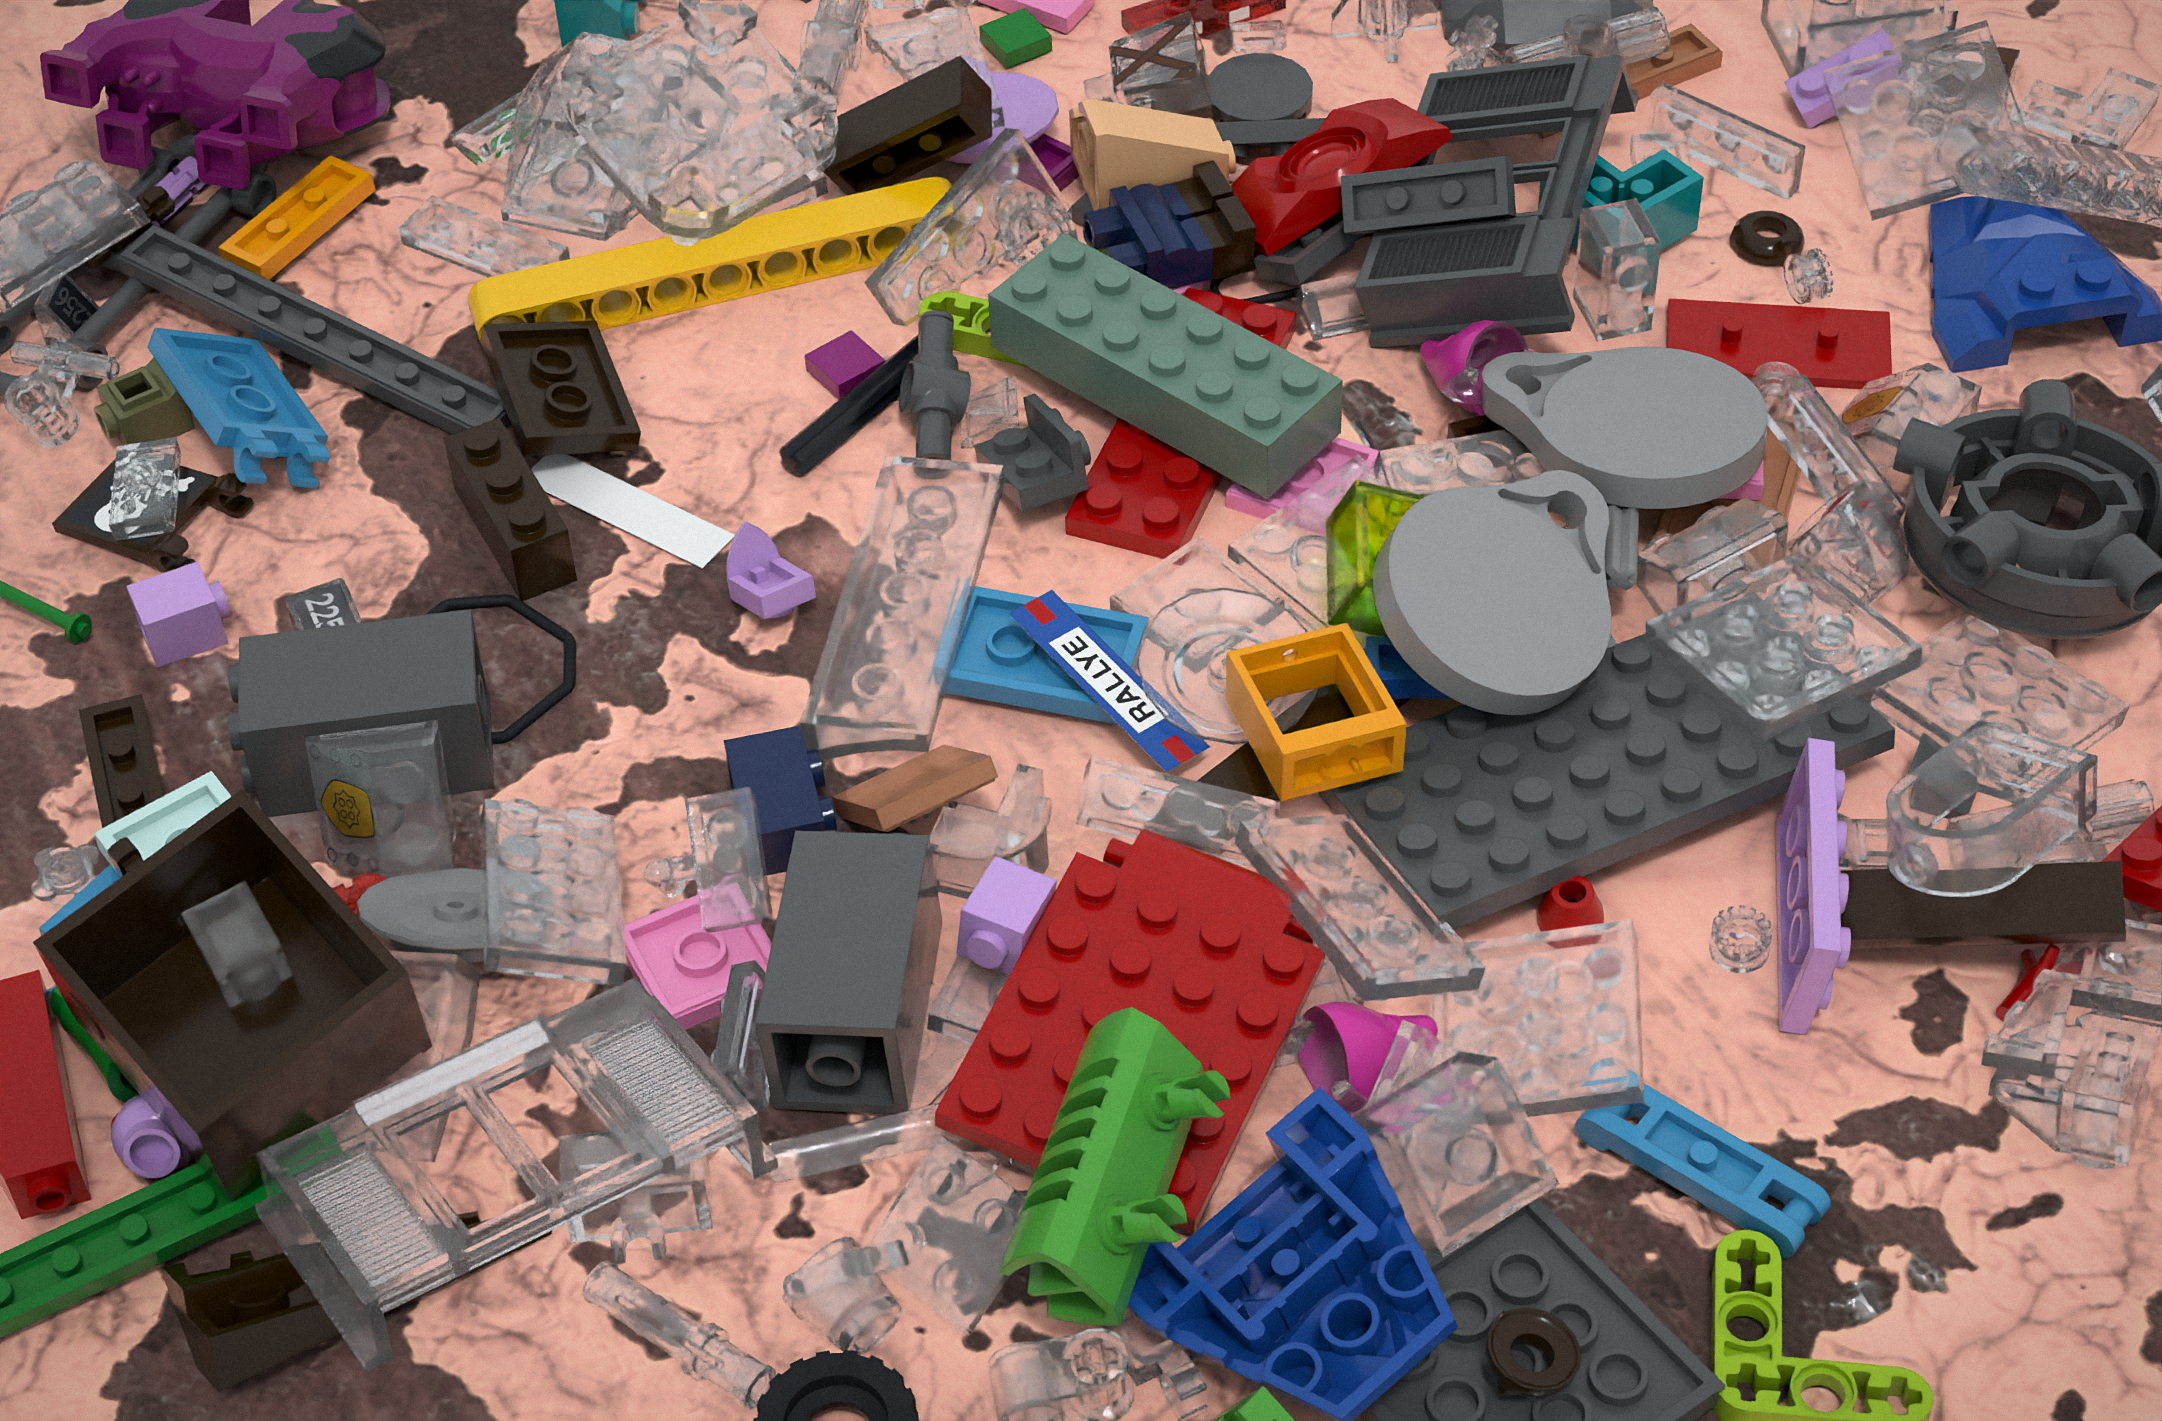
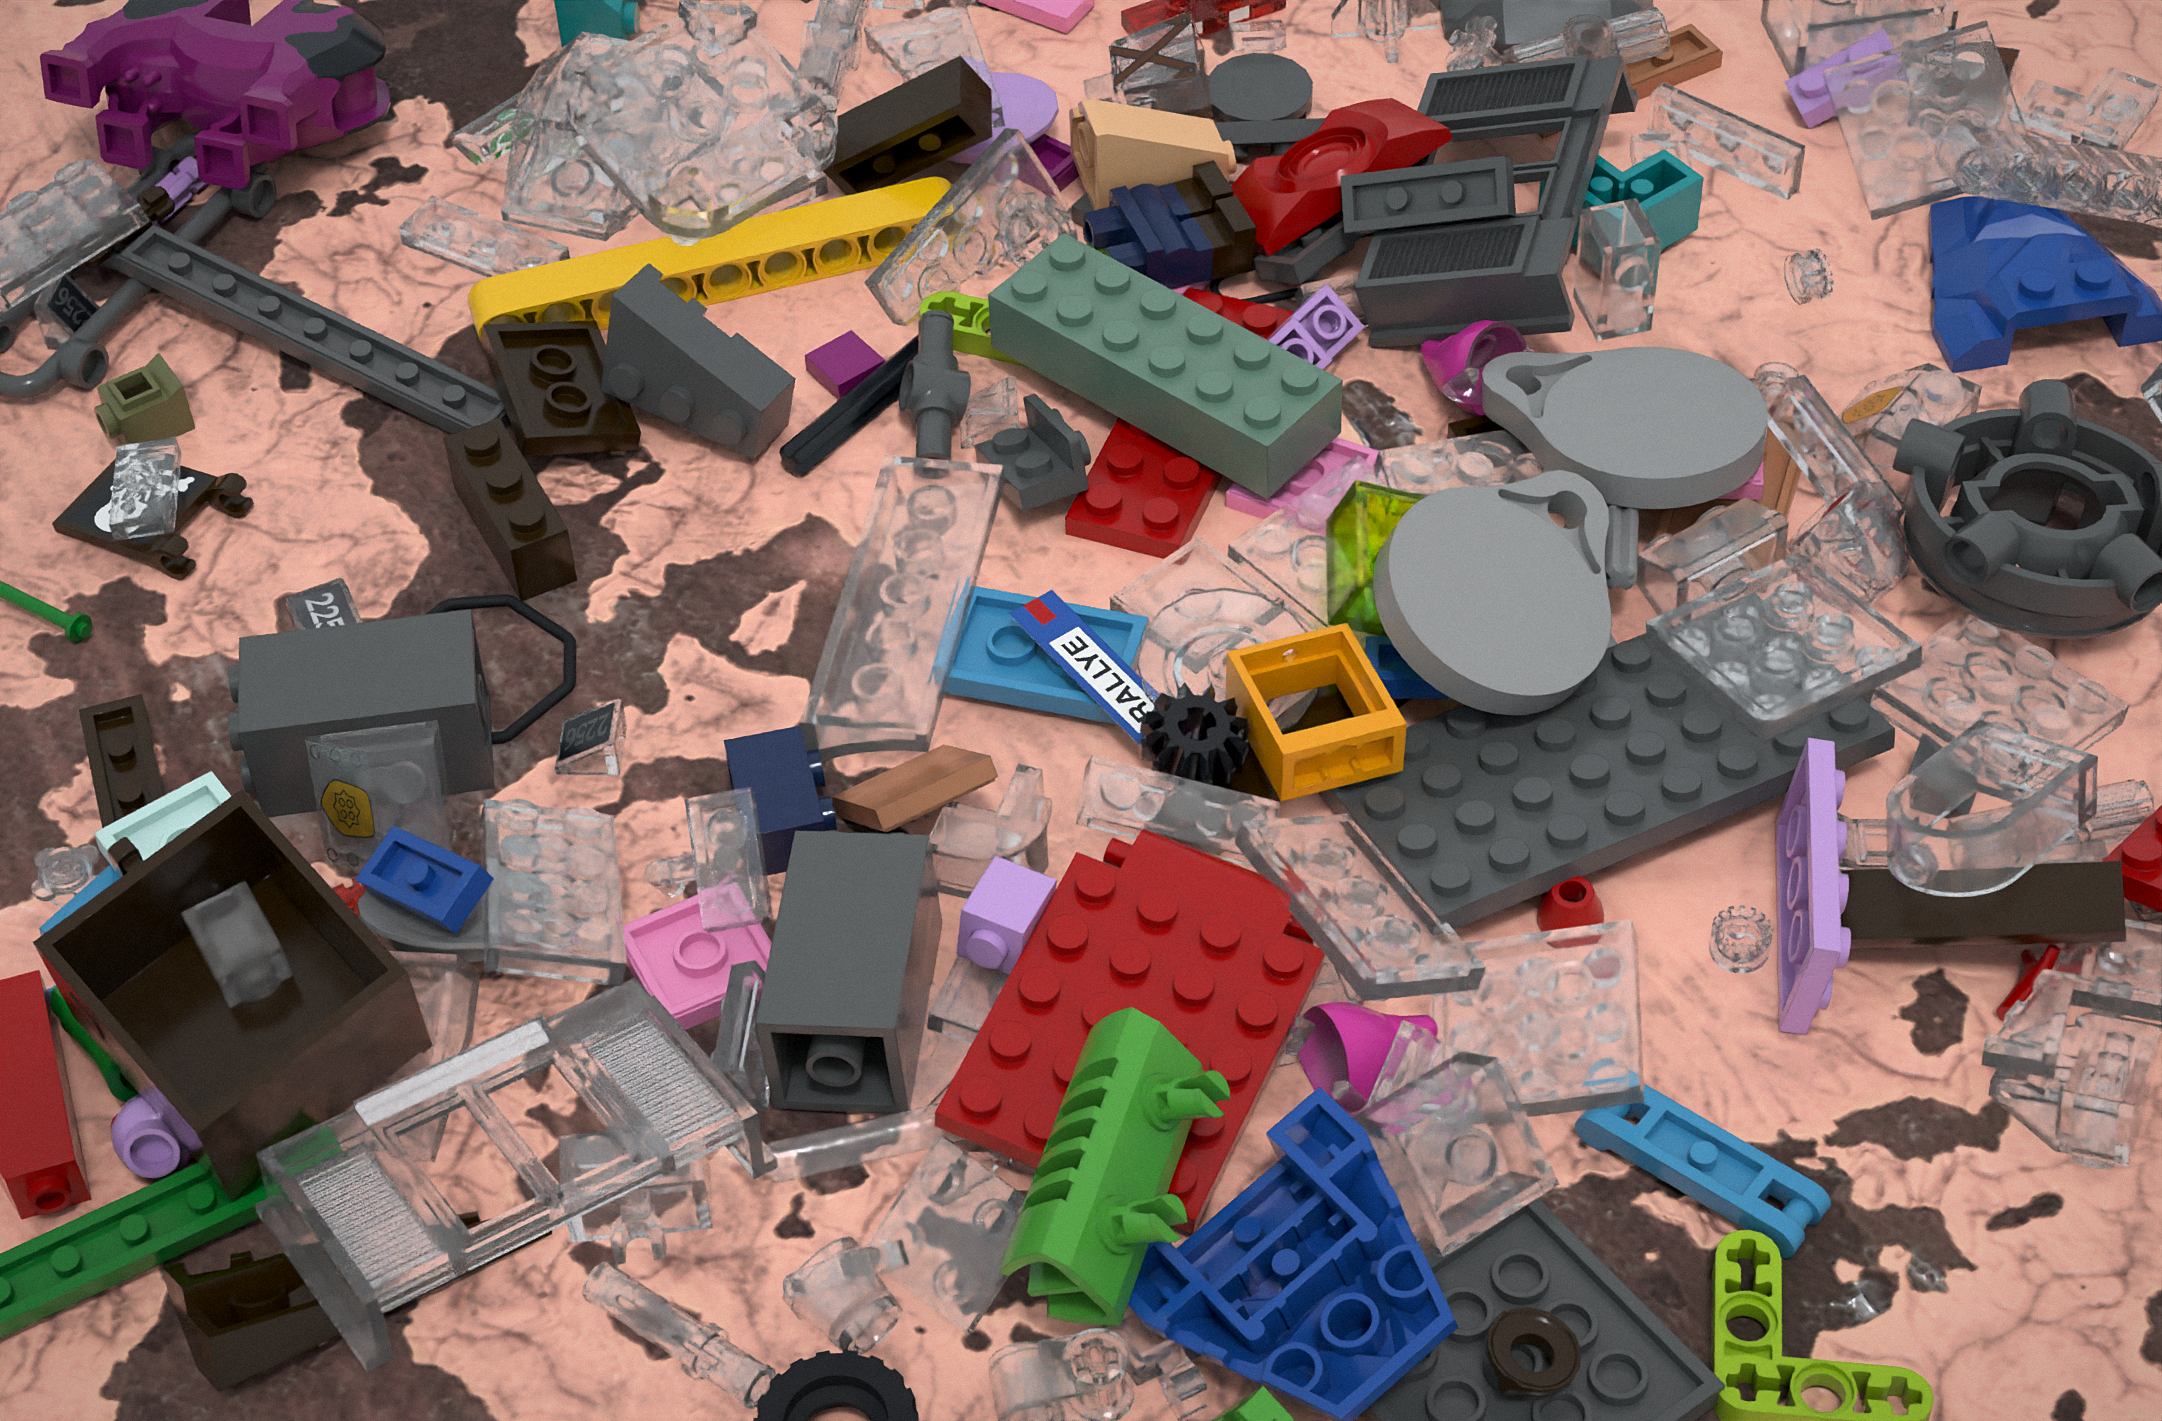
clear piece [4,341,120,447] -> none
lavender brick [126,561,232,668] -> none
dark azure tile [147,328,330,488] -> none
light orange plate [218,155,376,280] -> none
white sticker [531,454,735,569] -> none
lavender plate [726,522,816,620] -> none
green tile [979,8,1052,69] -> none
red piece [1666,298,1892,391] -> none
dark brown piece [1730,210,1805,267] -> none
none -> blue plate [355,825,494,934]
none -> slope [555,699,627,775]
none -> dark grey wedge [601,263,796,459]
none -> black gear [1139,682,1249,797]
none -> lavender slope [1266,284,1365,369]

